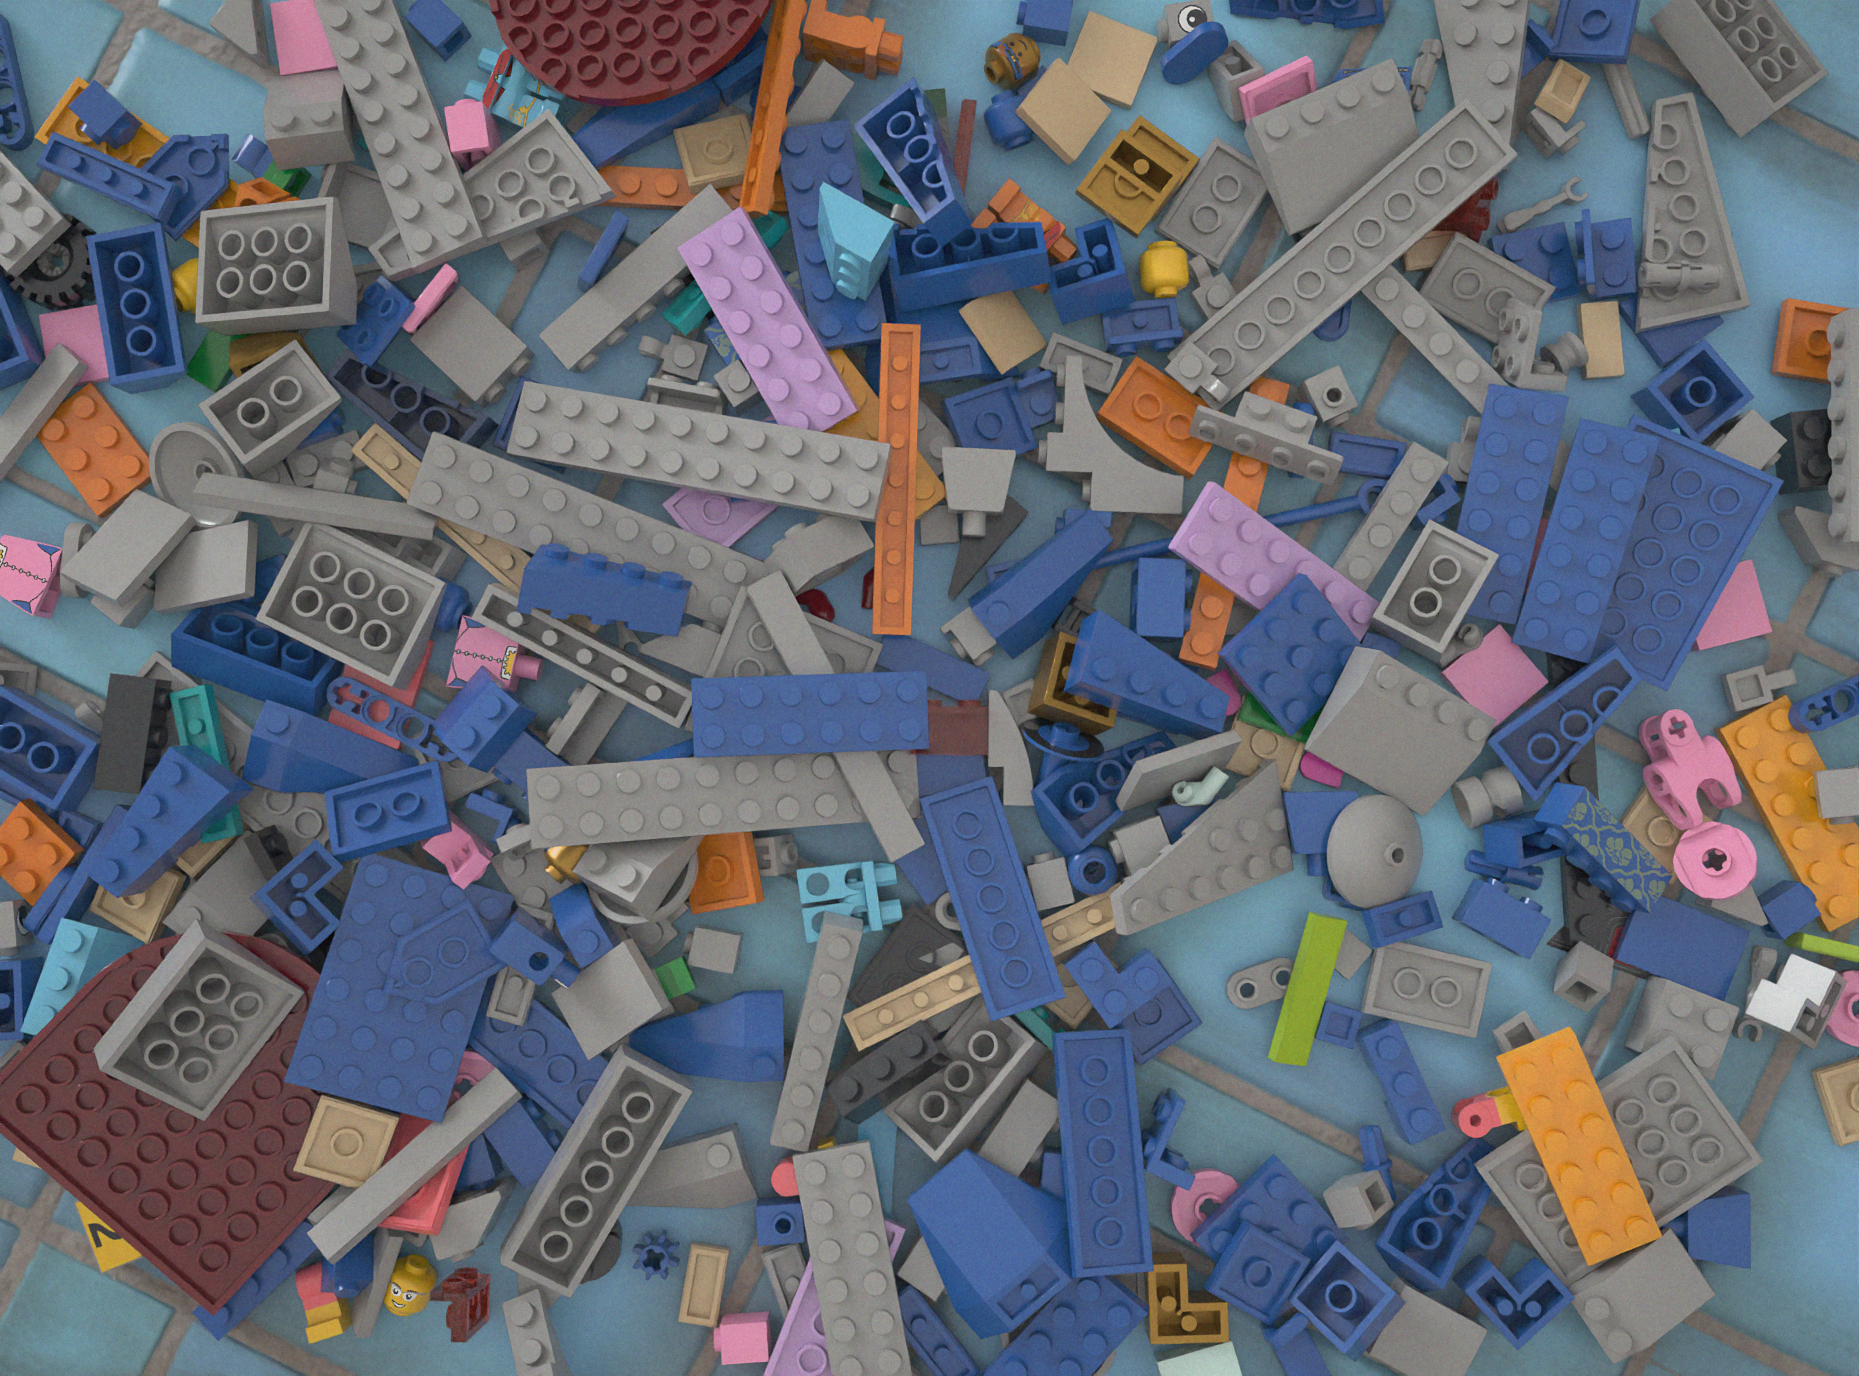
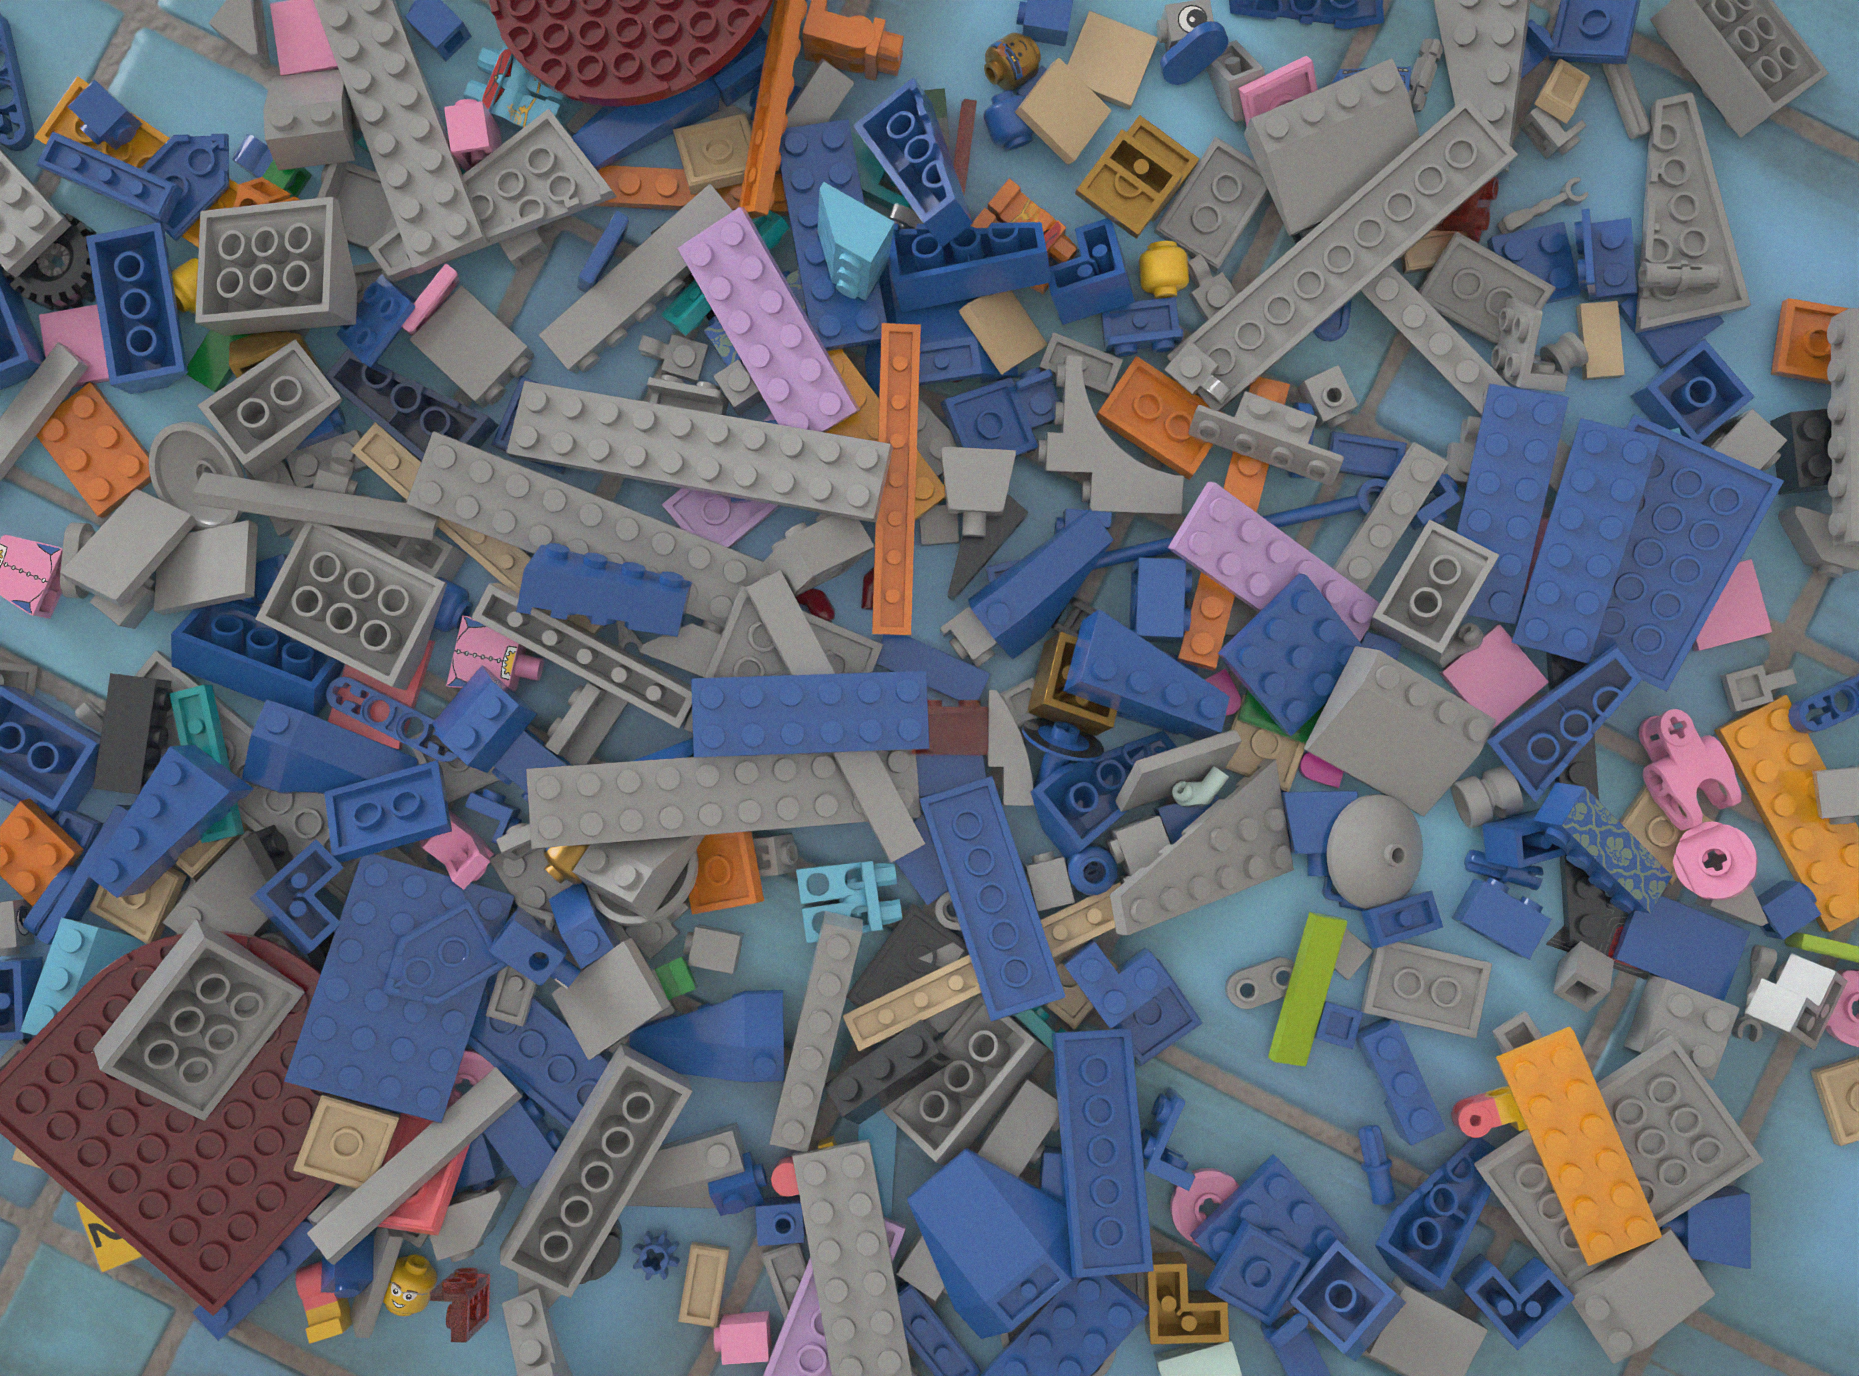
light grey brick [1322,1170,1394,1230] -> none
none -> blue bracket [708,1152,768,1216]

